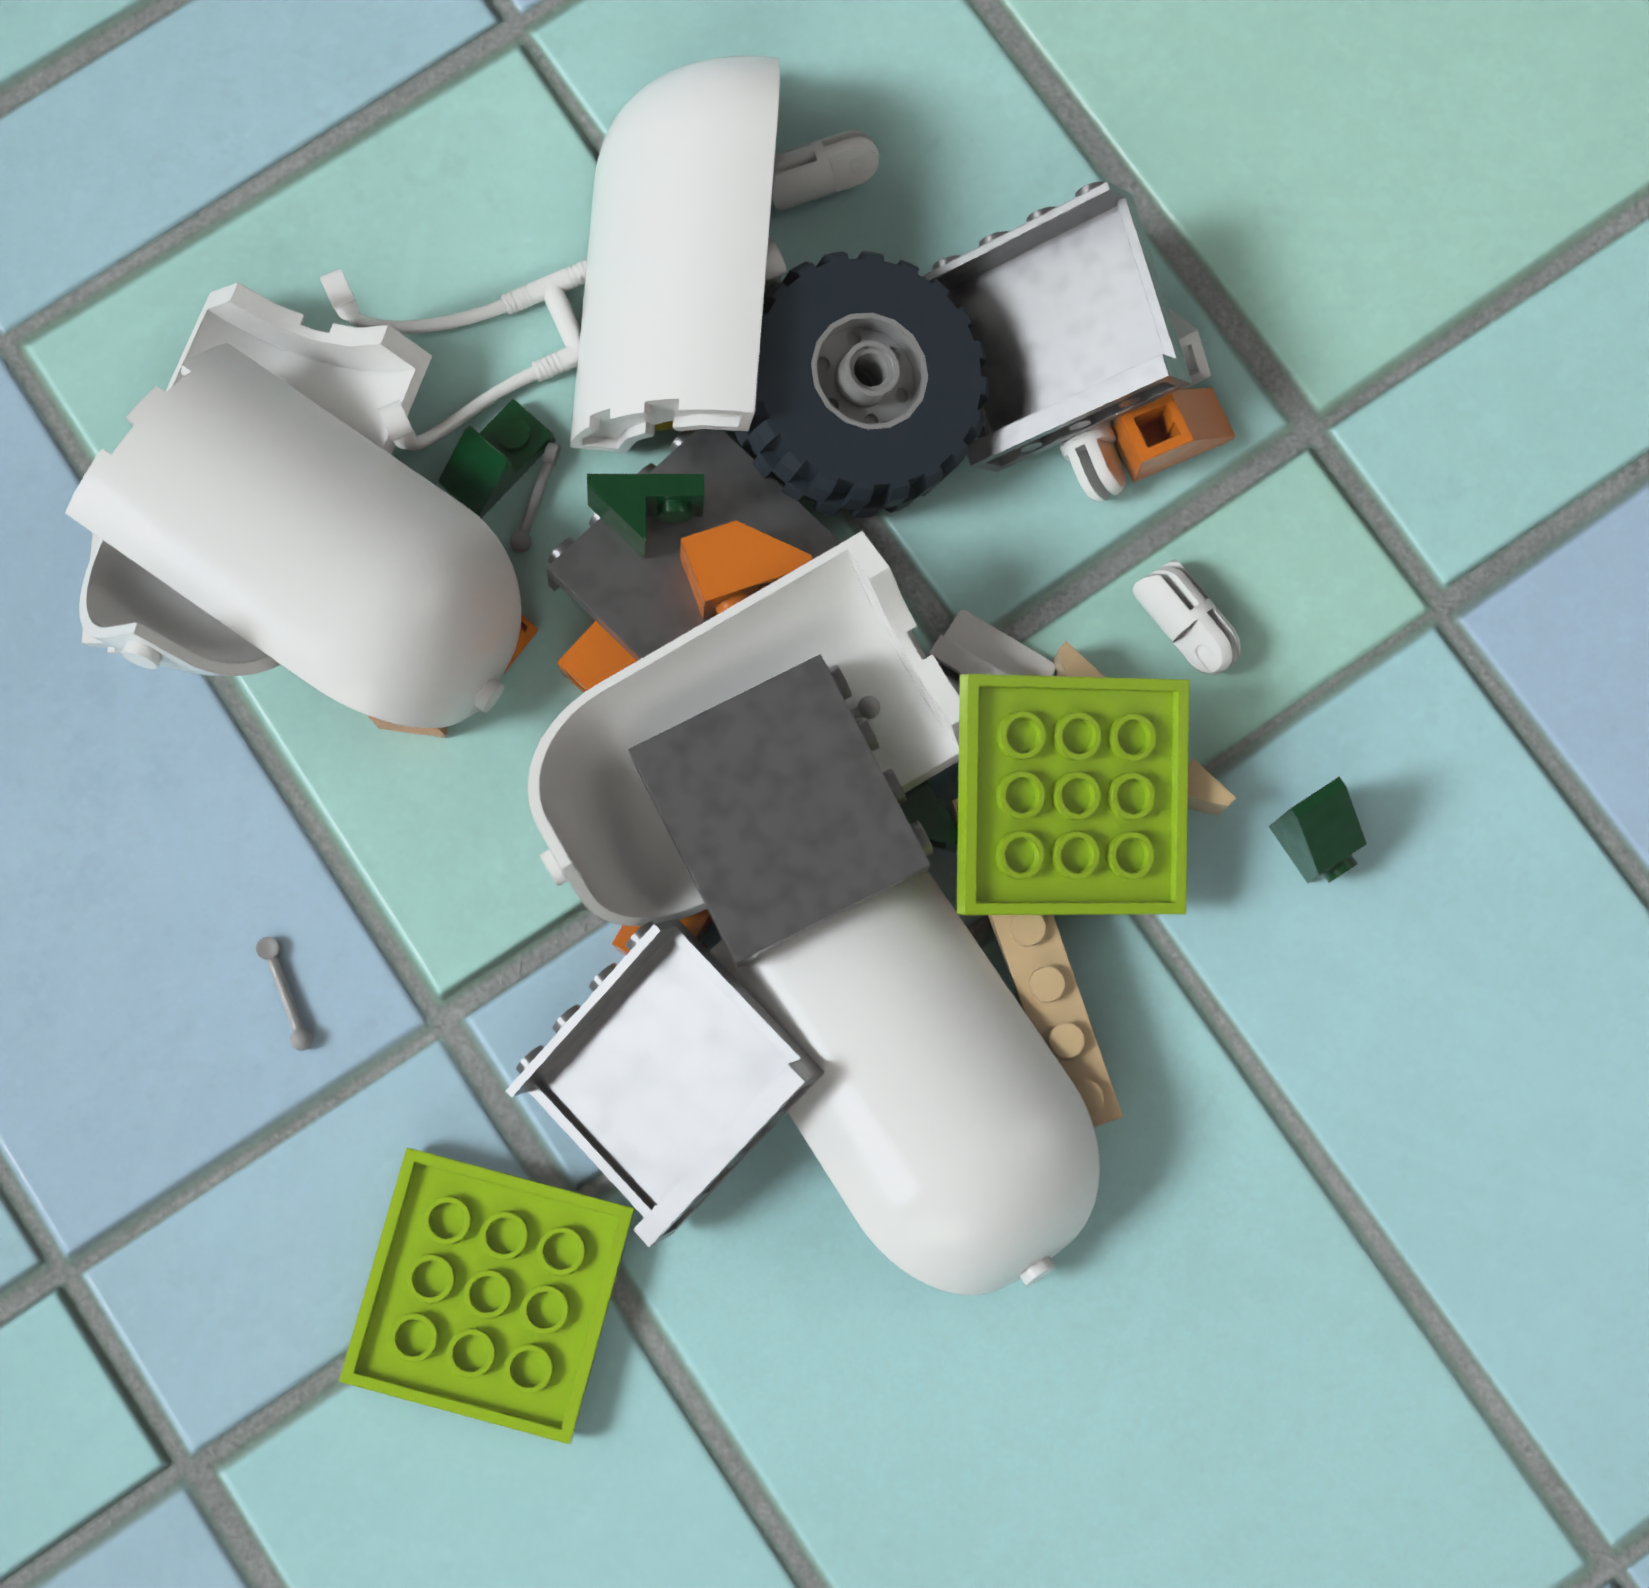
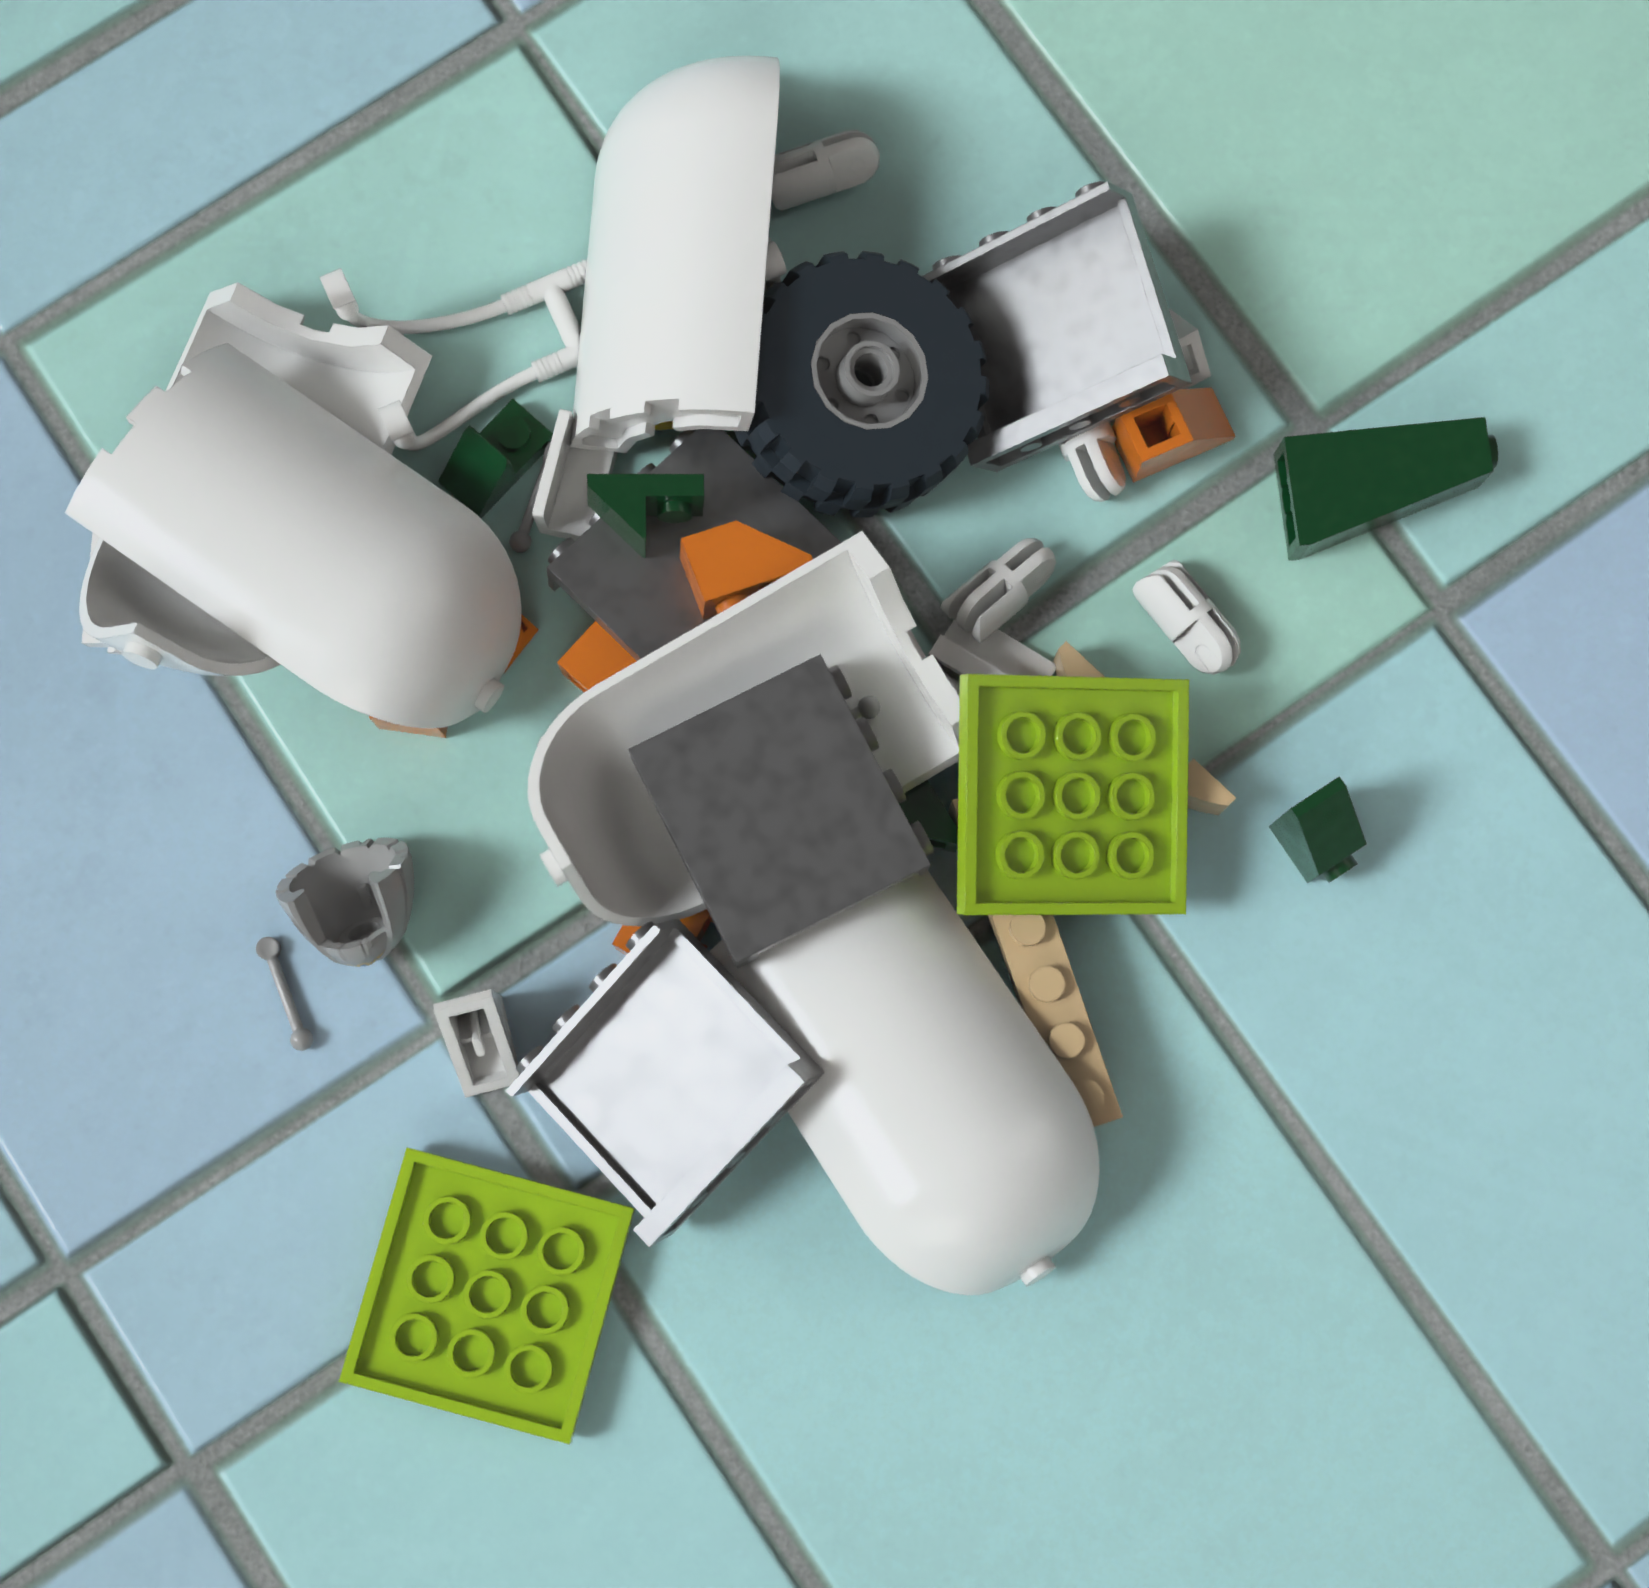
none -> light grey hair [276,838,414,967]
none -> white slope [433,989,520,1098]
none -> white panel [532,409,617,541]
none -> white arm [940,538,1056,644]
none -> dark green slope [1274,417,1498,561]

